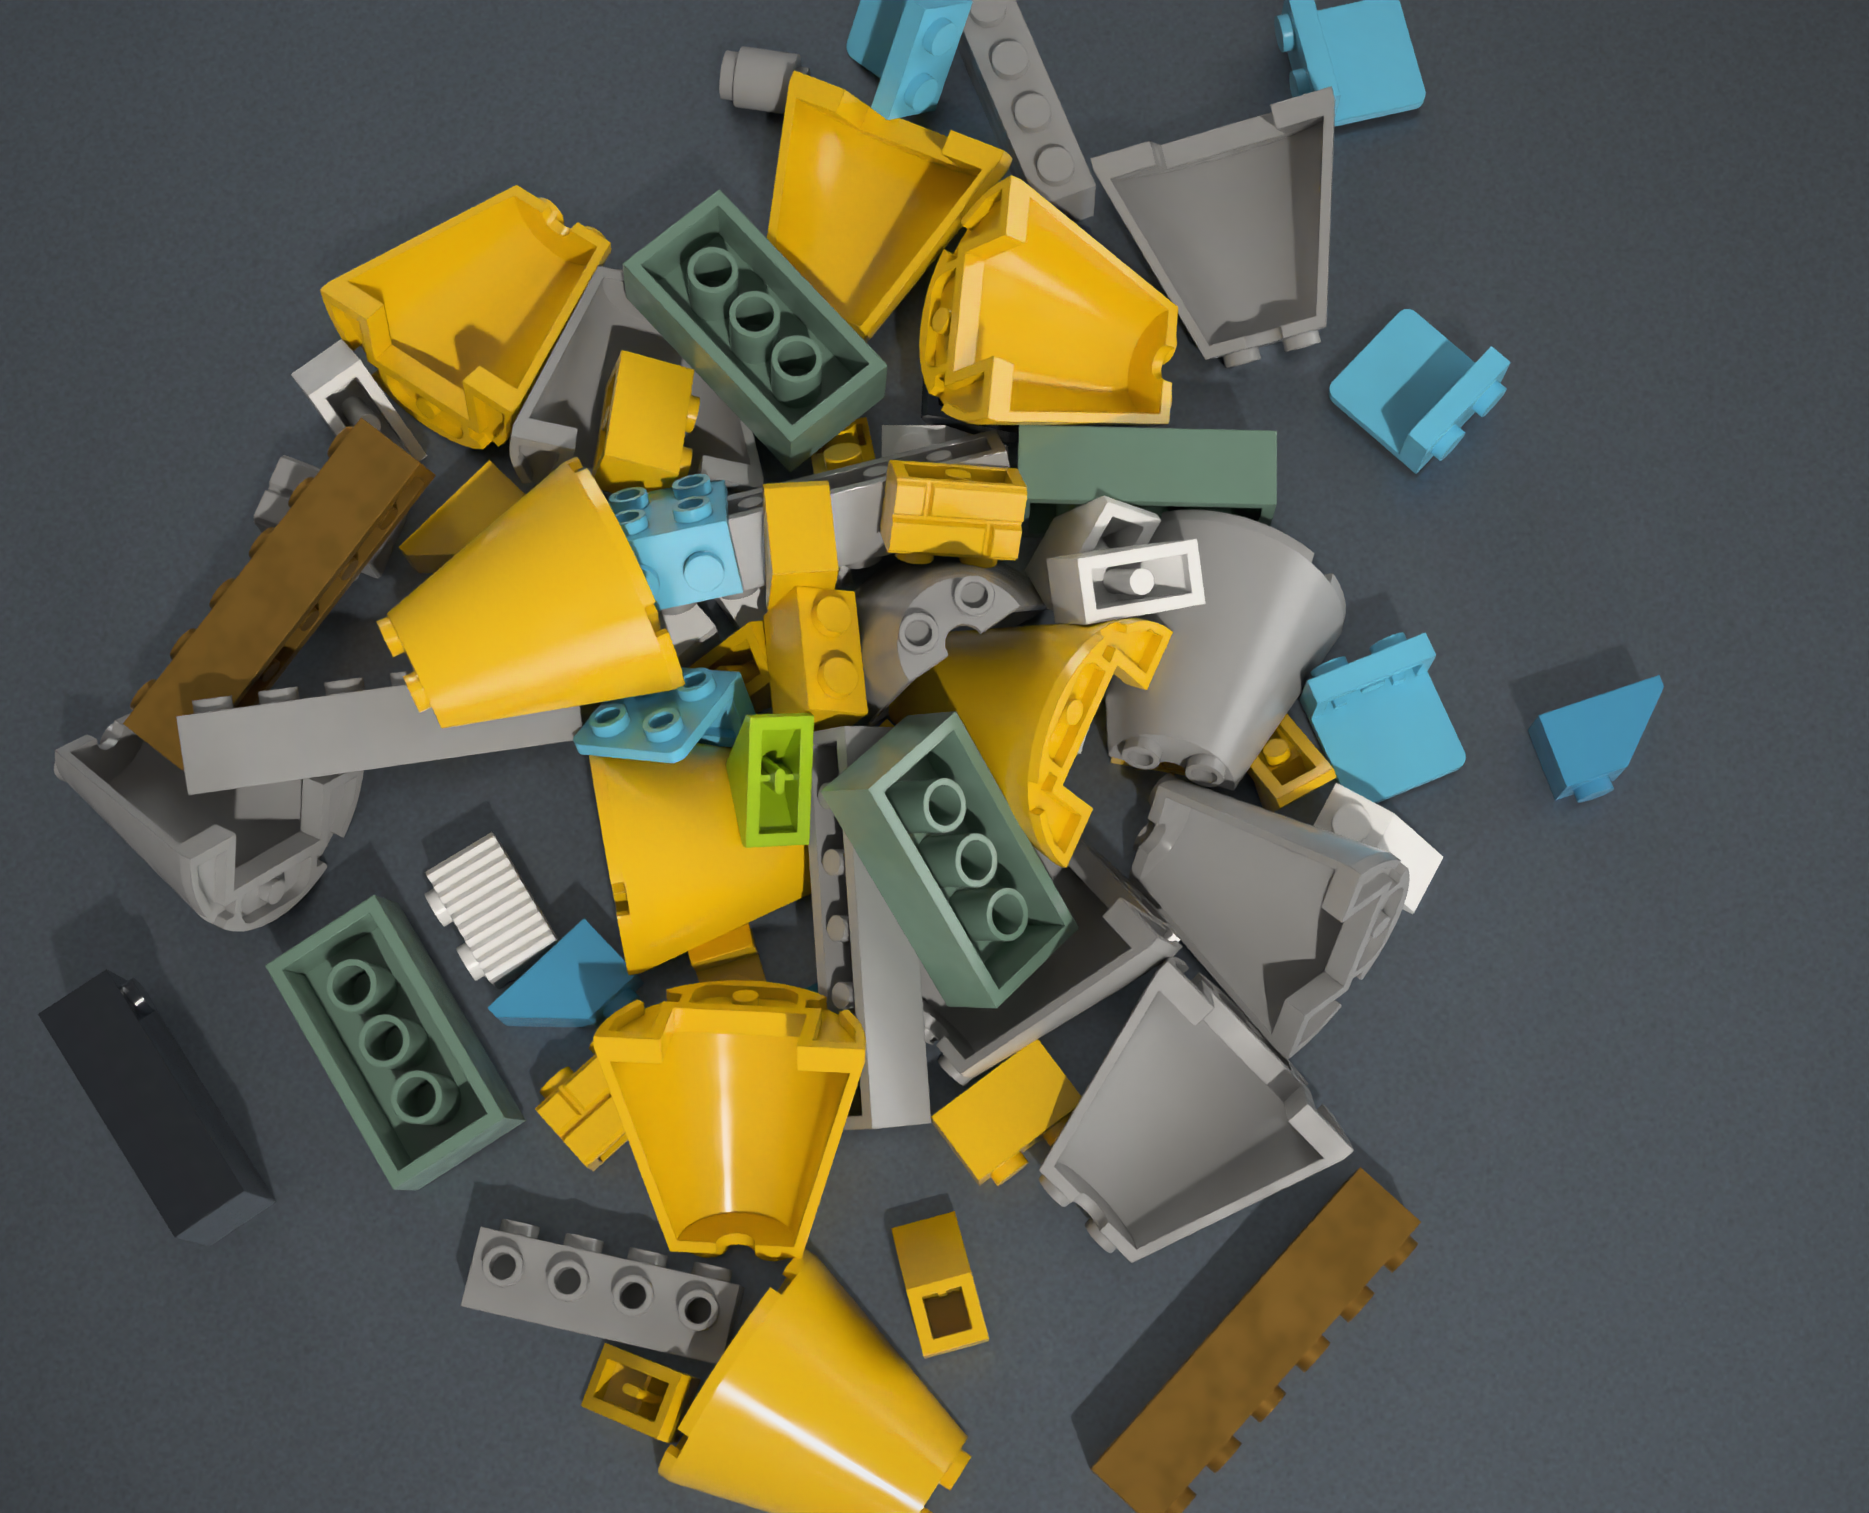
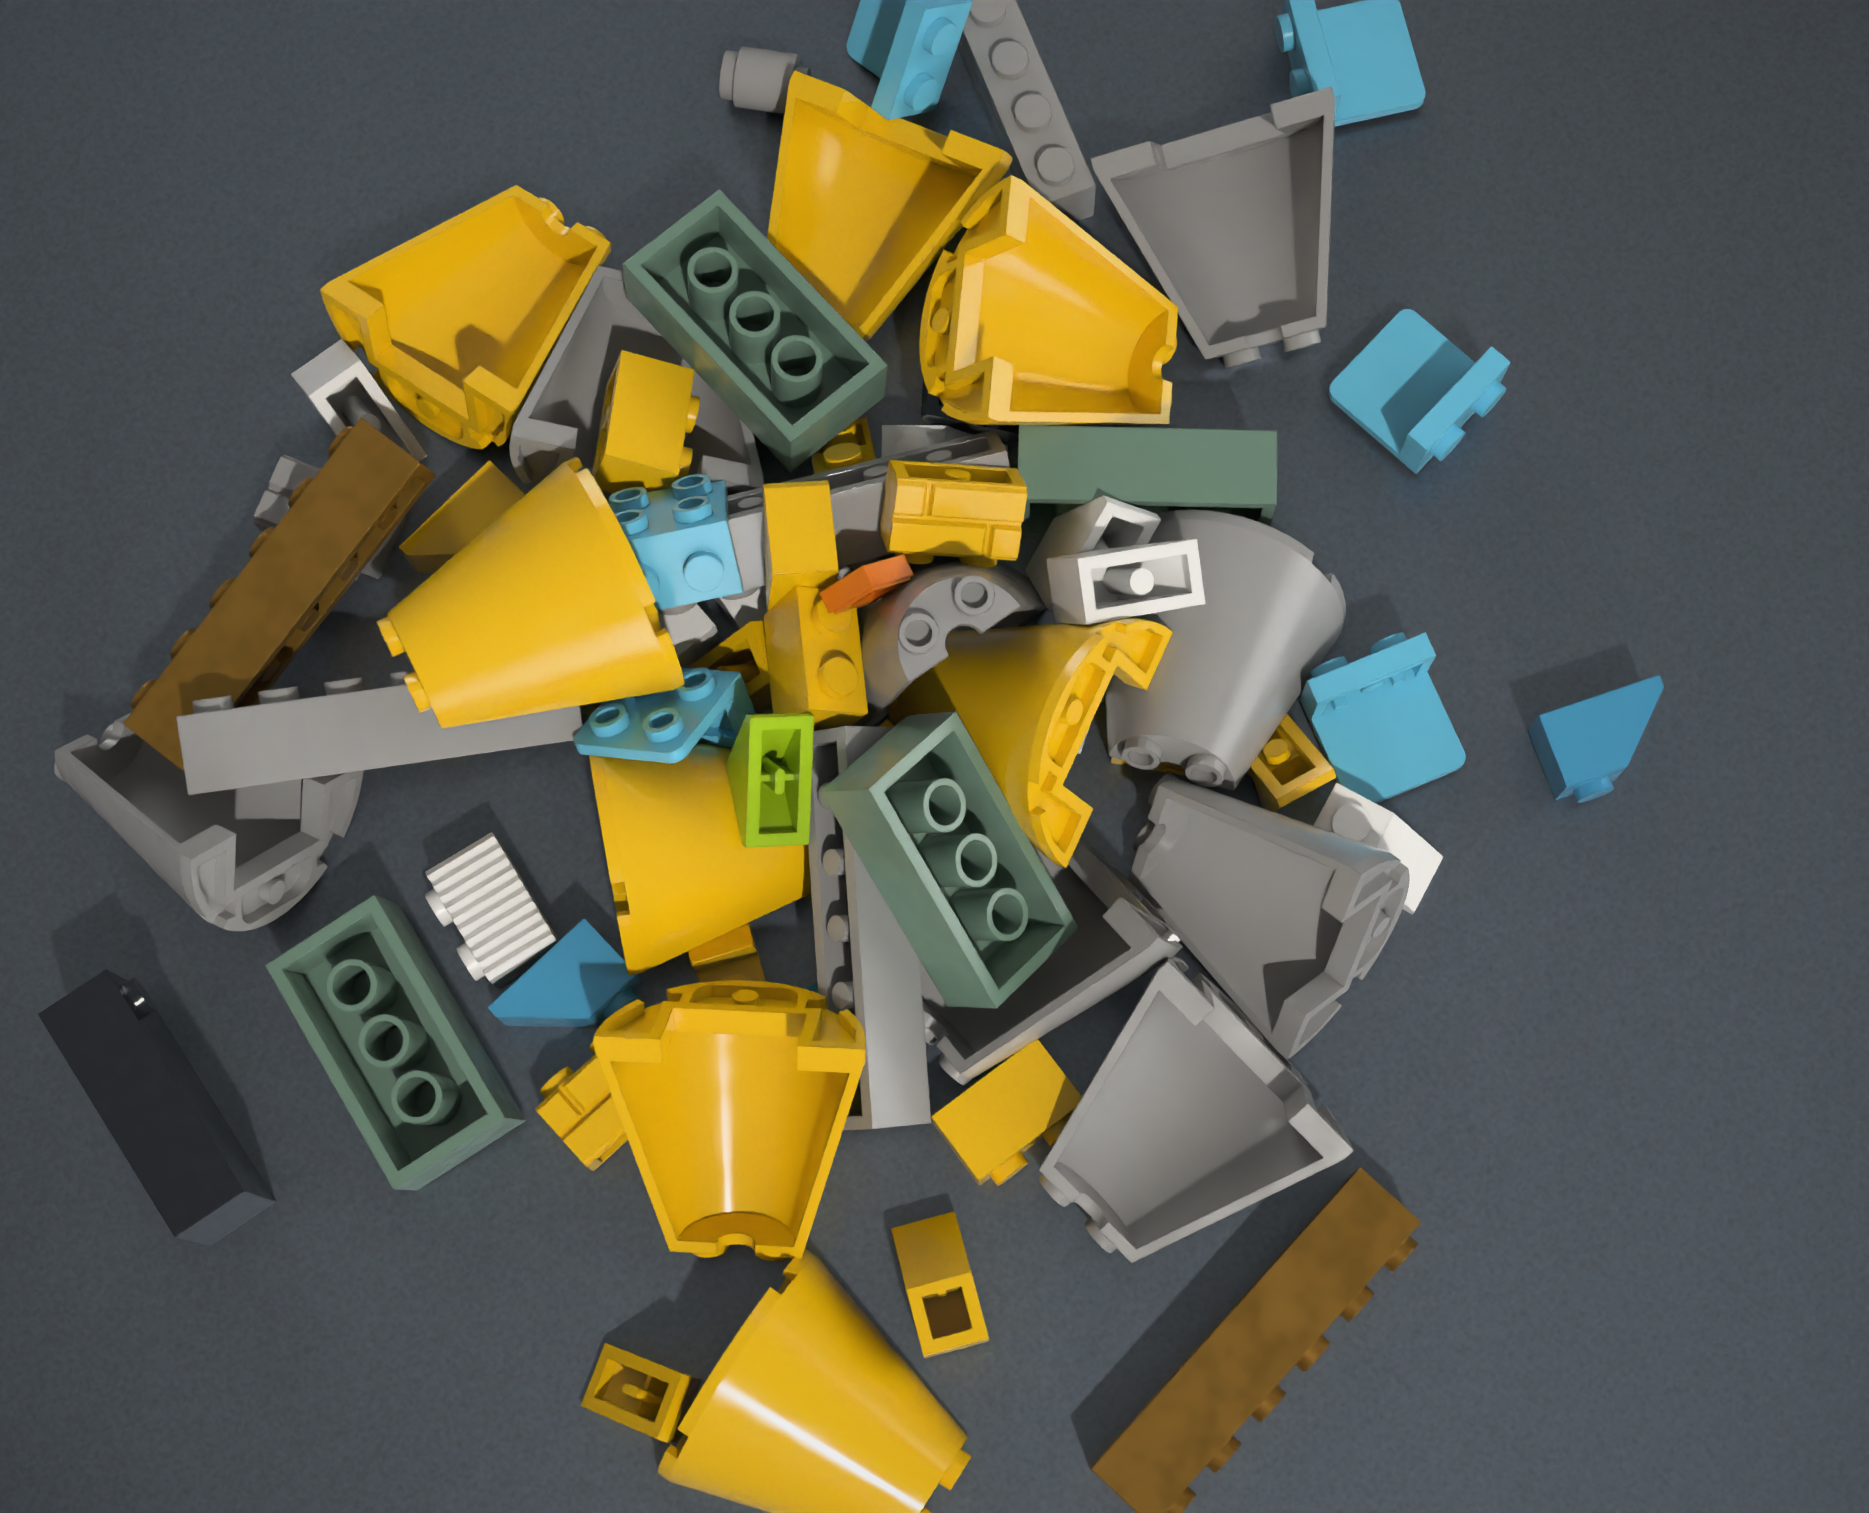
light grey brick [461,1219,745,1364] -> none
none -> orange tile [820,554,914,614]

